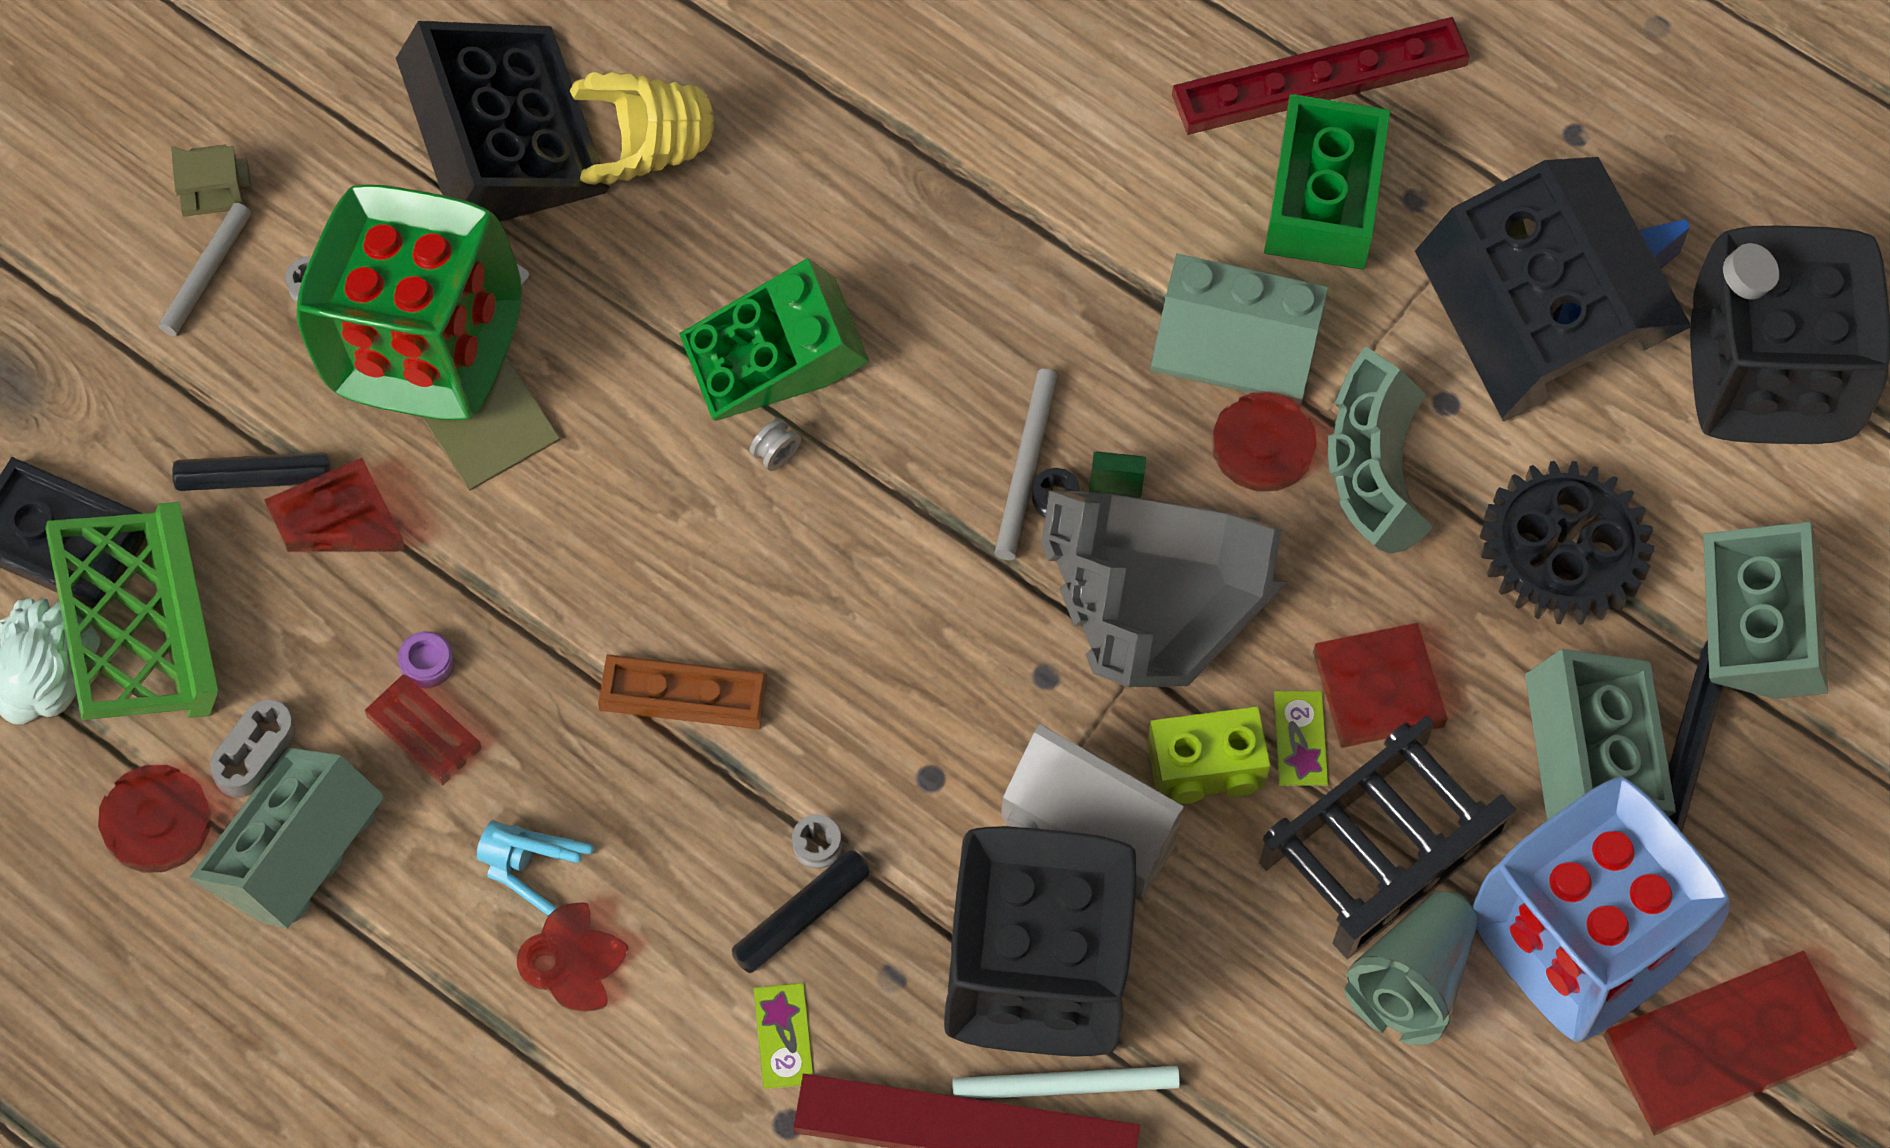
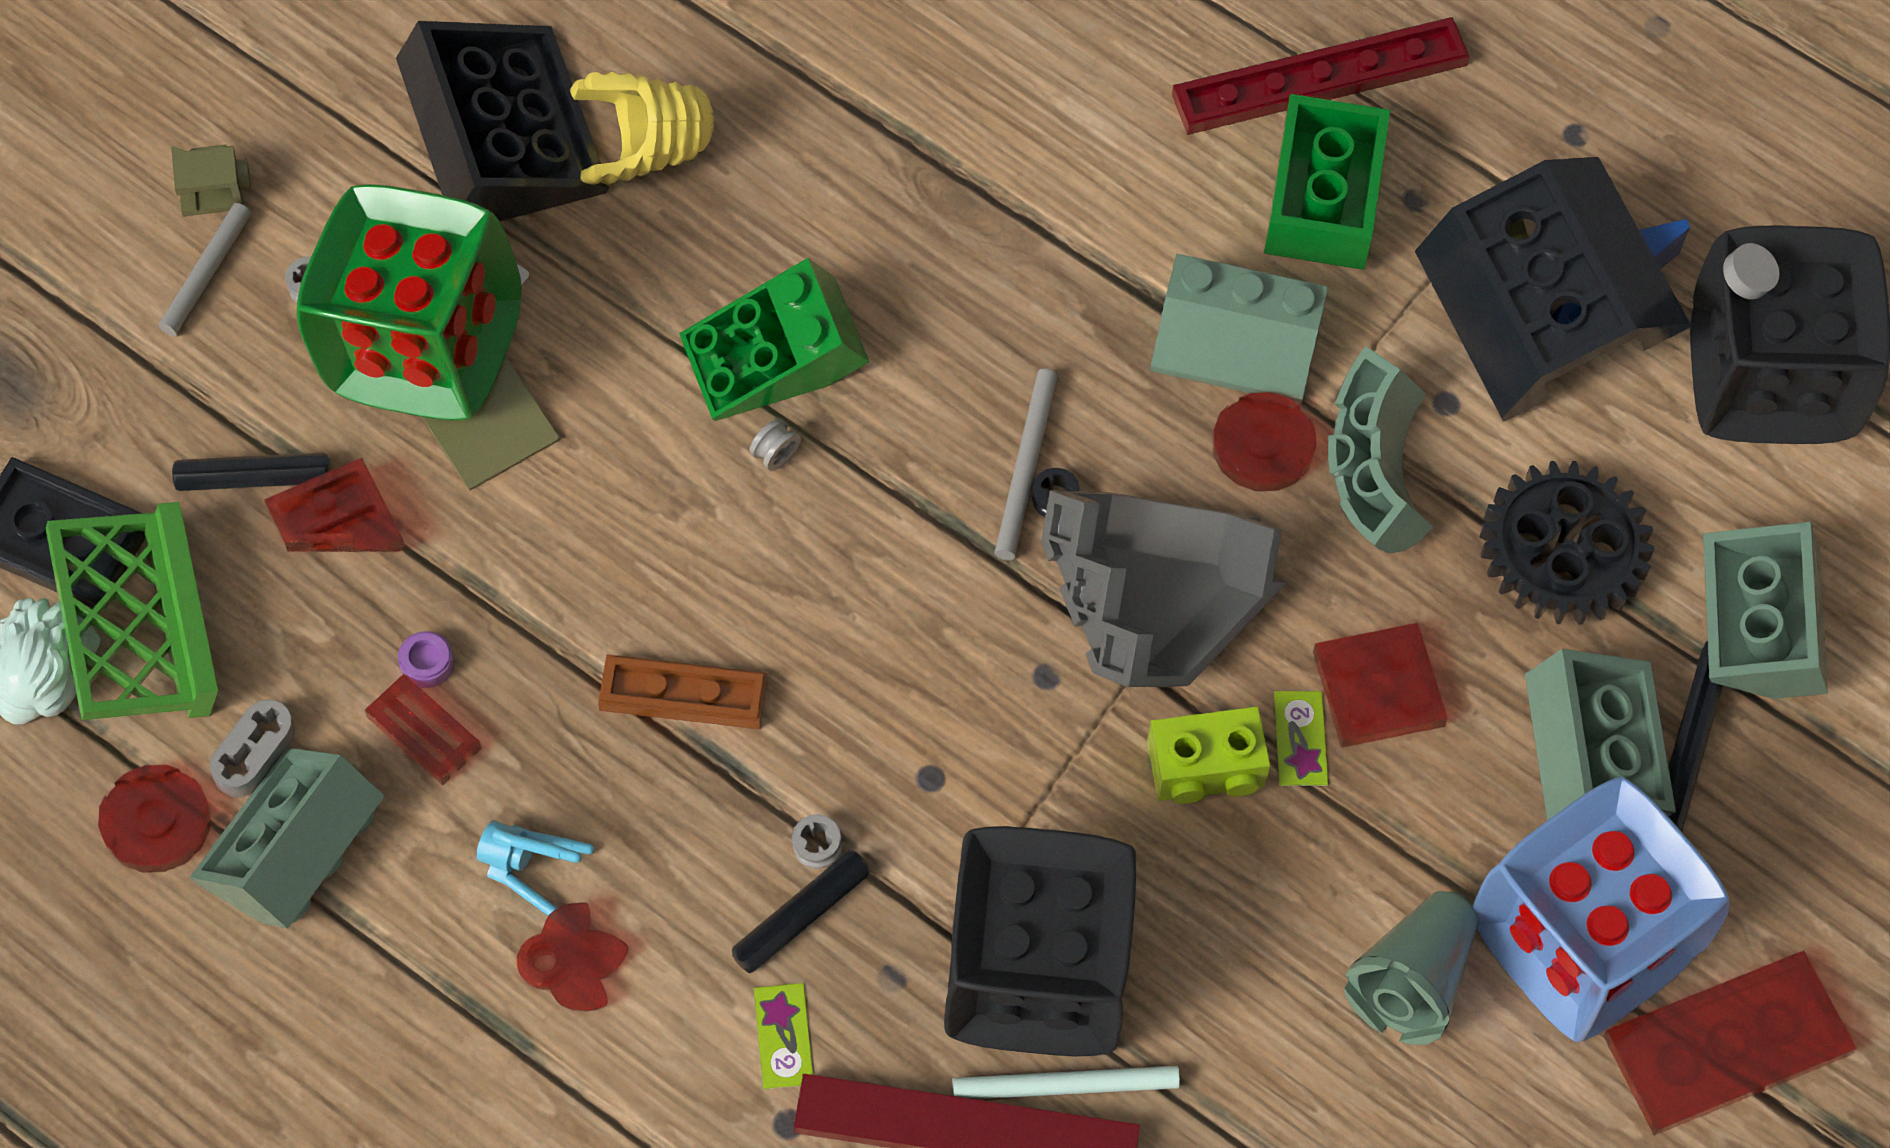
light grey slope [1001,724,1184,900] -> none
dark green tile [1089,451,1146,497] -> none
black fence [1259,715,1517,959] -> none

